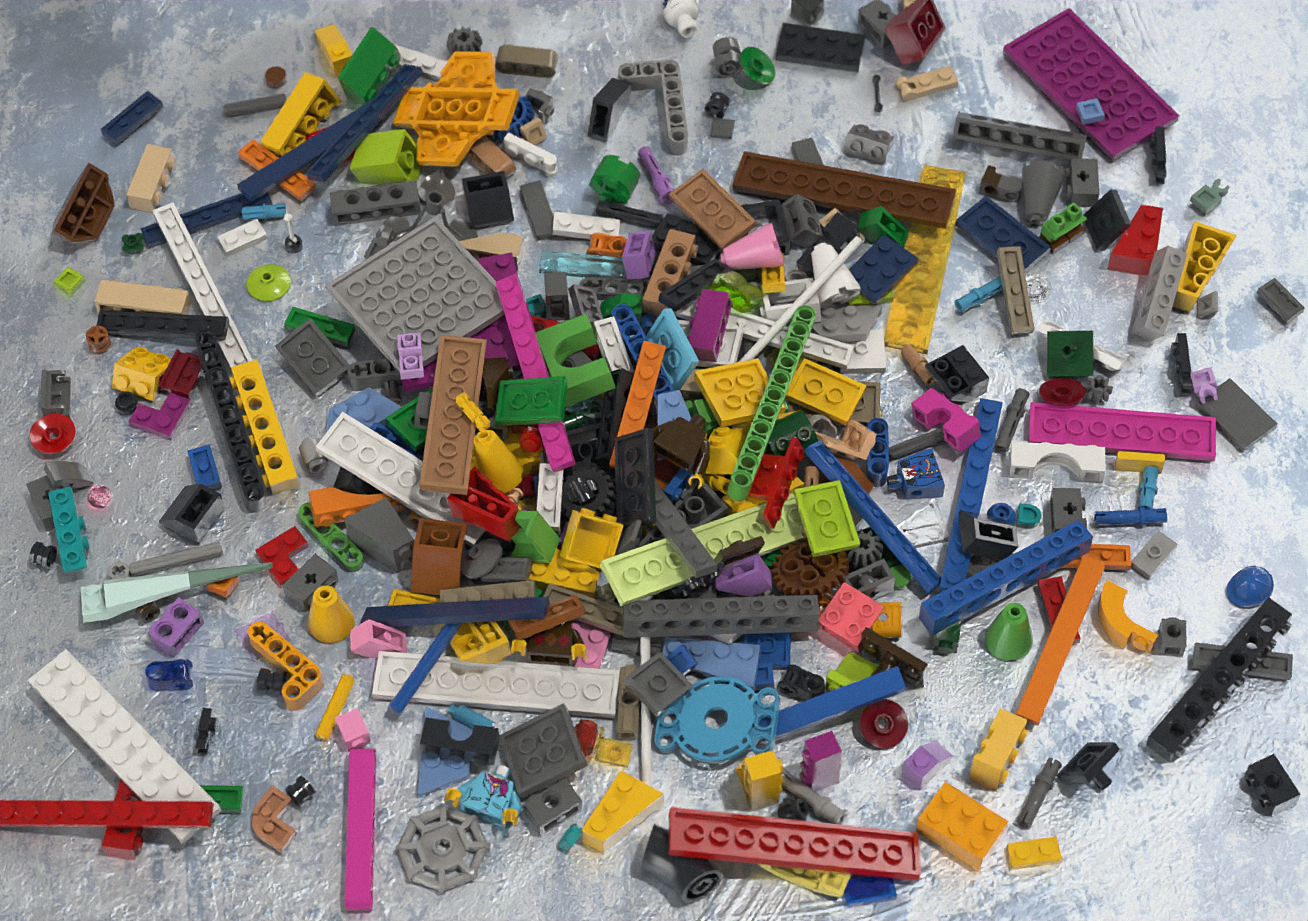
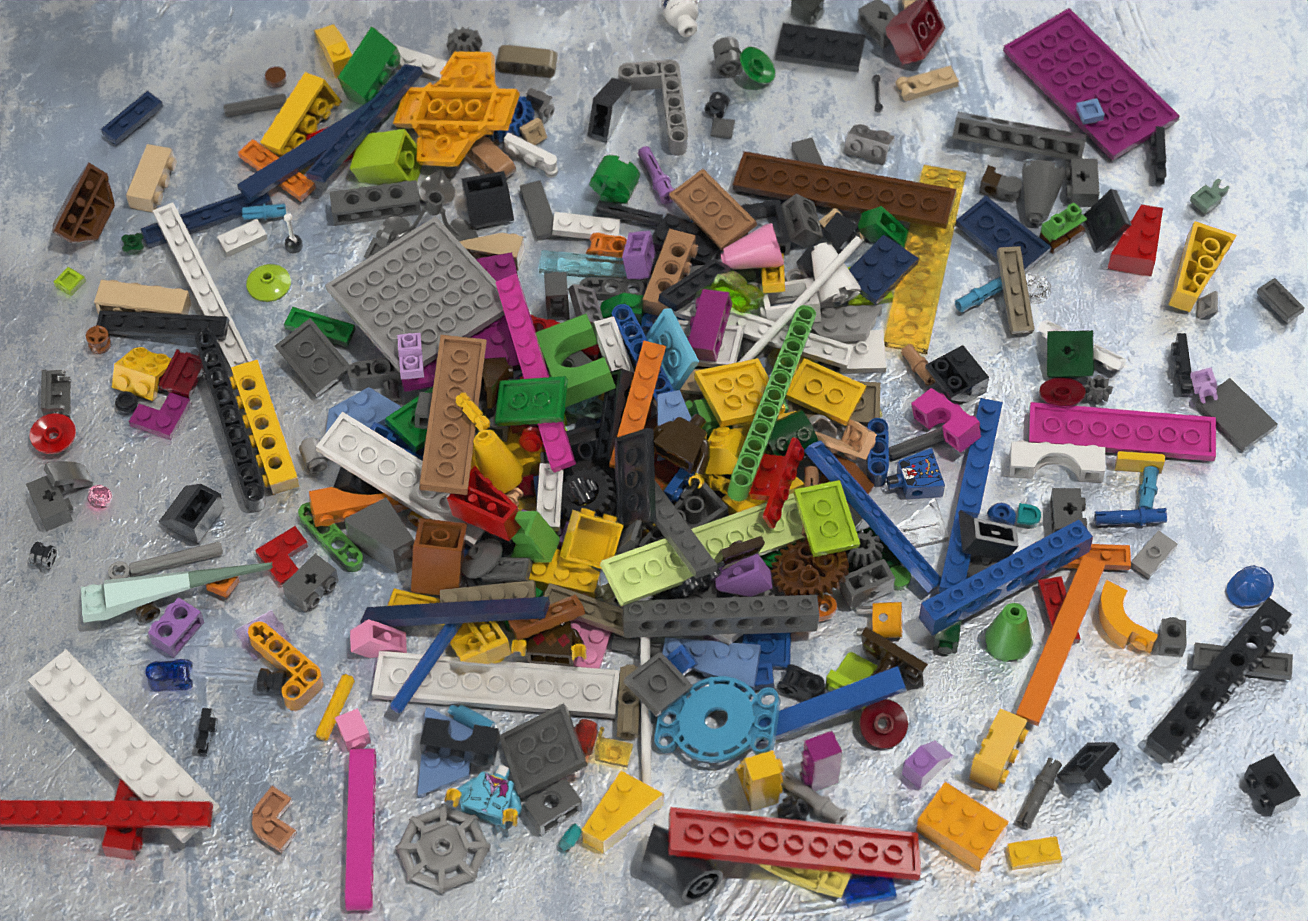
teal bracket [48,487,90,573] -> none
blue plate [187,444,222,489] -> none
green plate [199,785,244,813] -> none
black wheel [285,775,316,807] -> none
yellow cone [307,586,356,645] -> none
teal tile [526,294,546,318] -> none
dark green pin [563,411,585,431] -> none
coral bracket [818,583,884,654] -> none
dark grey pin [994,388,1030,453] -> none
light grey brick [1132,245,1187,341] -> none

